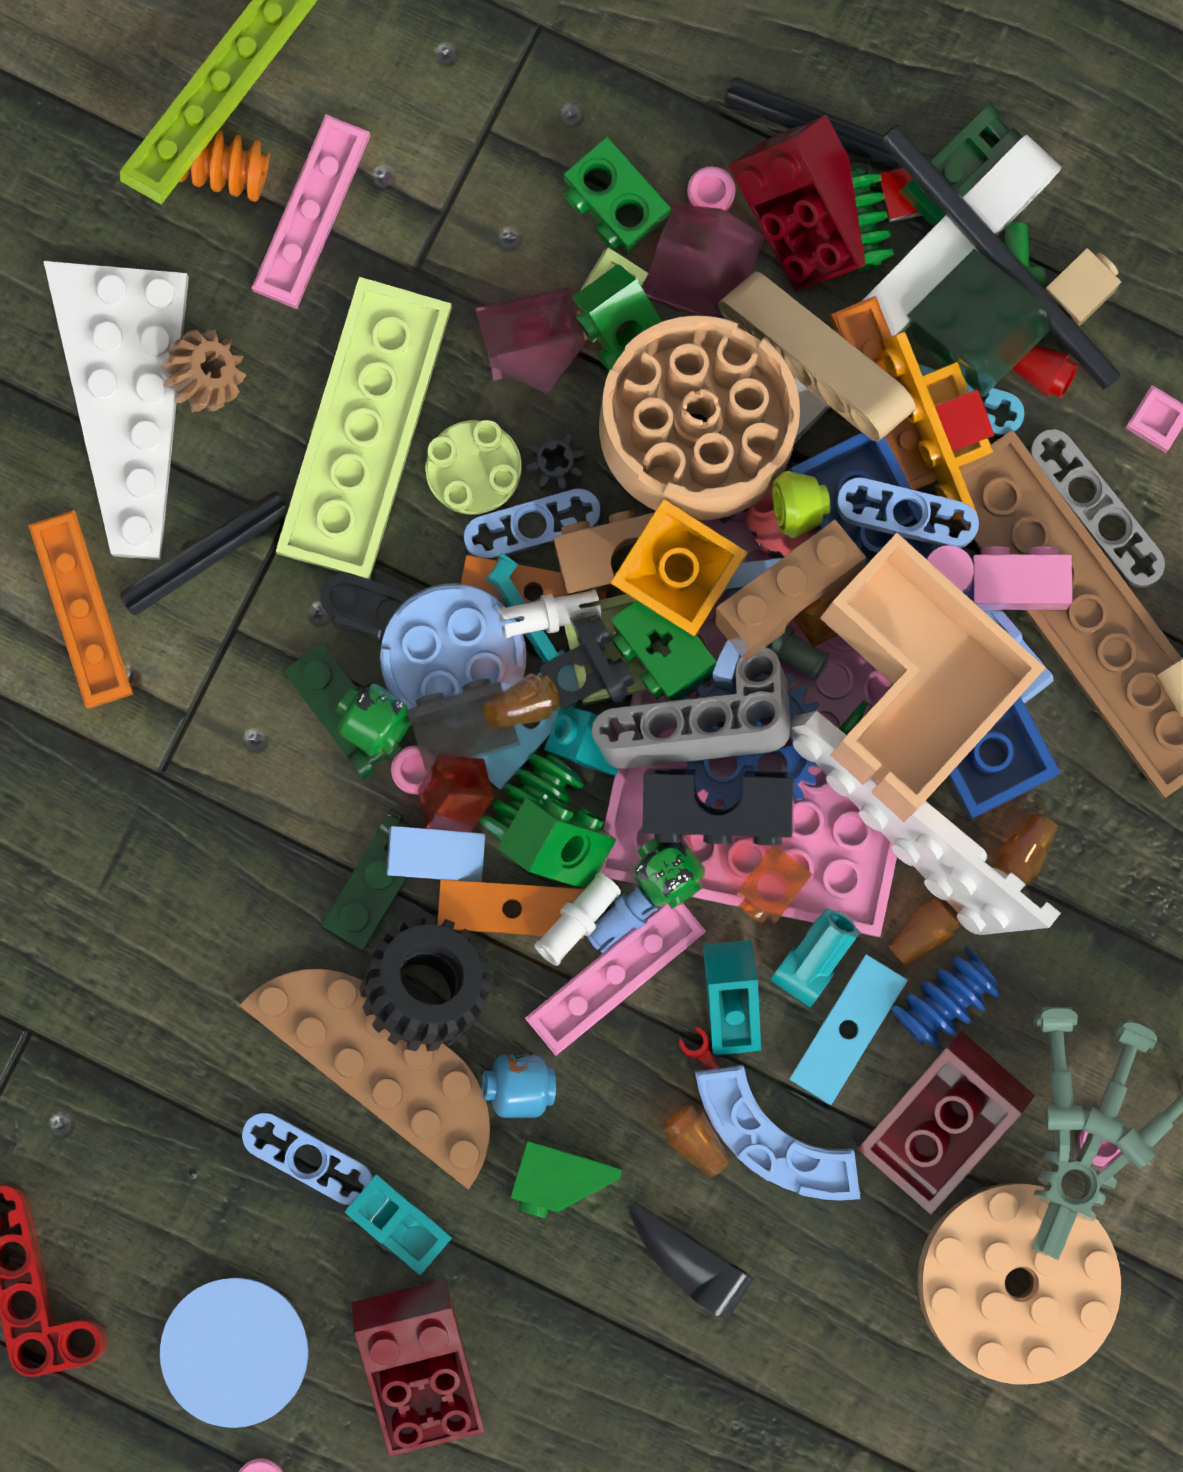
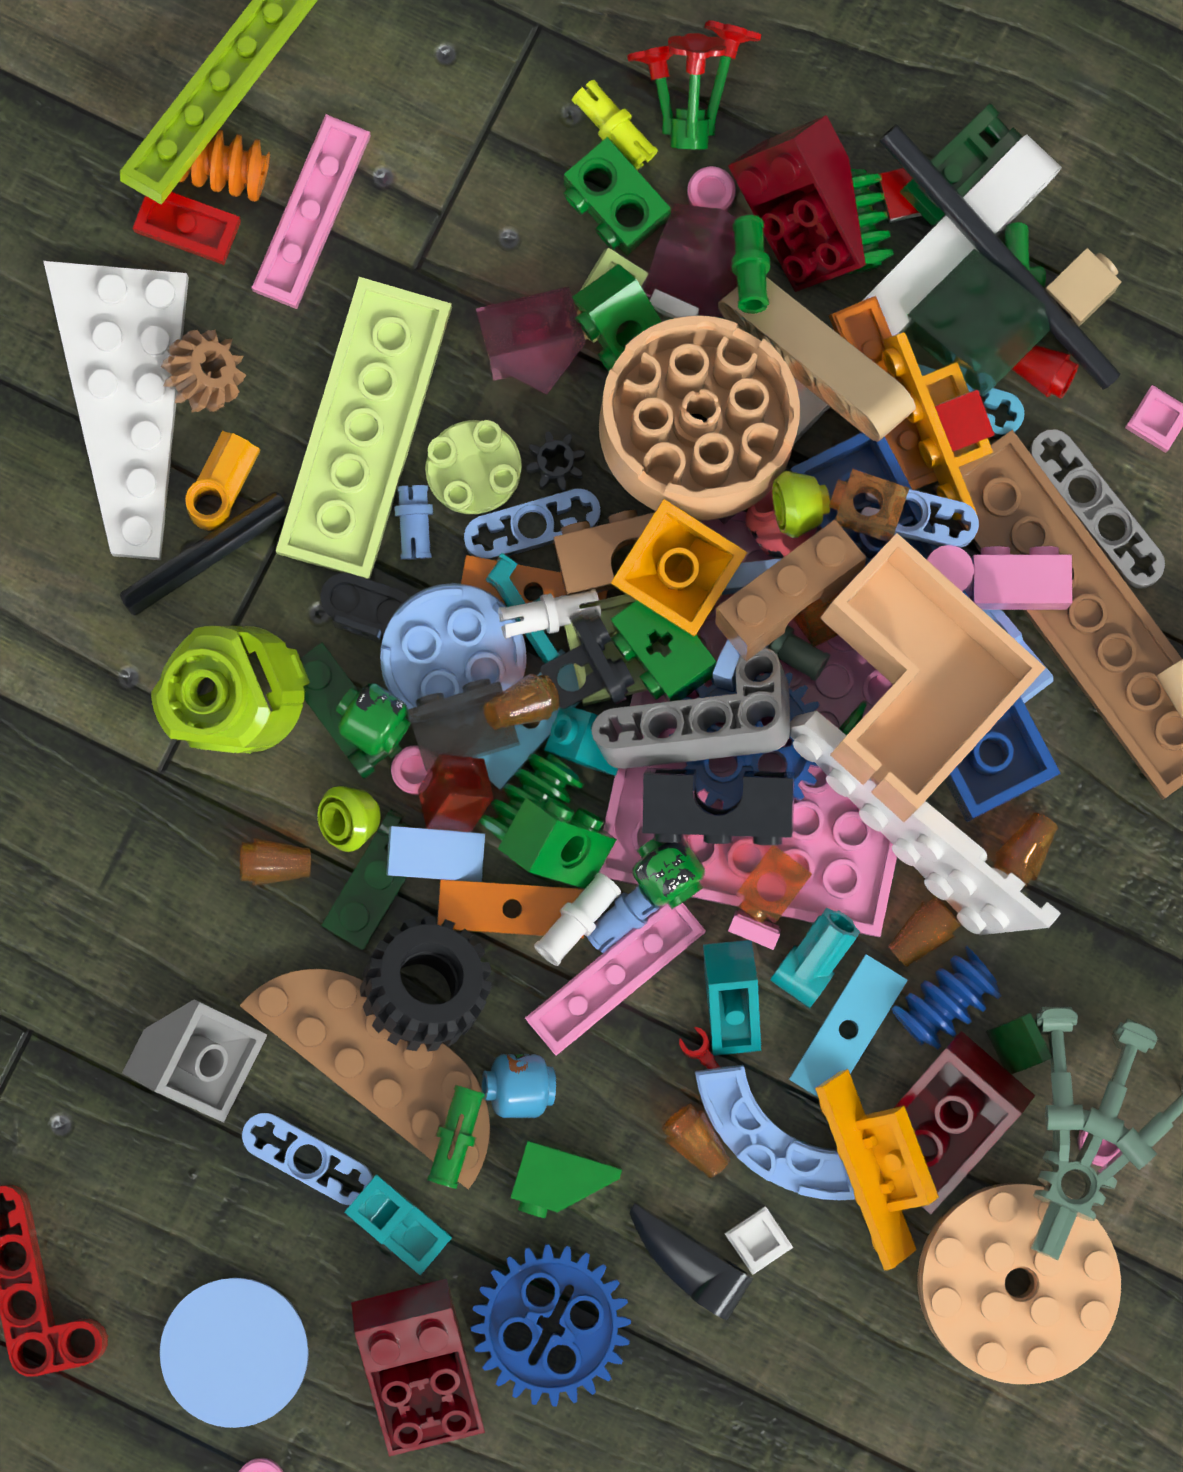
orange tile [28,510,134,709] -> none
black axle [725,78,900,169] -> none
none -> light grey slope [122,1000,267,1123]
none -> red plate [133,192,241,265]
none -> lime piece [151,626,310,754]
none -> light orange piece [185,430,260,531]
none -> clear orange cone [240,838,311,886]
none -> lime cone [318,786,381,852]
none -> medium blue pin [395,485,433,560]
none -> green pin [427,1085,485,1189]
none -> blue gear [471,1244,631,1406]
none -> neon yellow pin [572,80,658,171]
none -> plant [627,20,762,149]
none -> white tile [650,289,699,322]
none -> white tile [724,1206,793,1275]
none -> bright pink tile [728,909,781,950]
none -> green pin [731,215,770,314]
none -> light orange bracket [815,1069,939,1271]
none -> clear orange brick [829,469,909,542]
none -> dark green slope [986,1013,1052,1074]

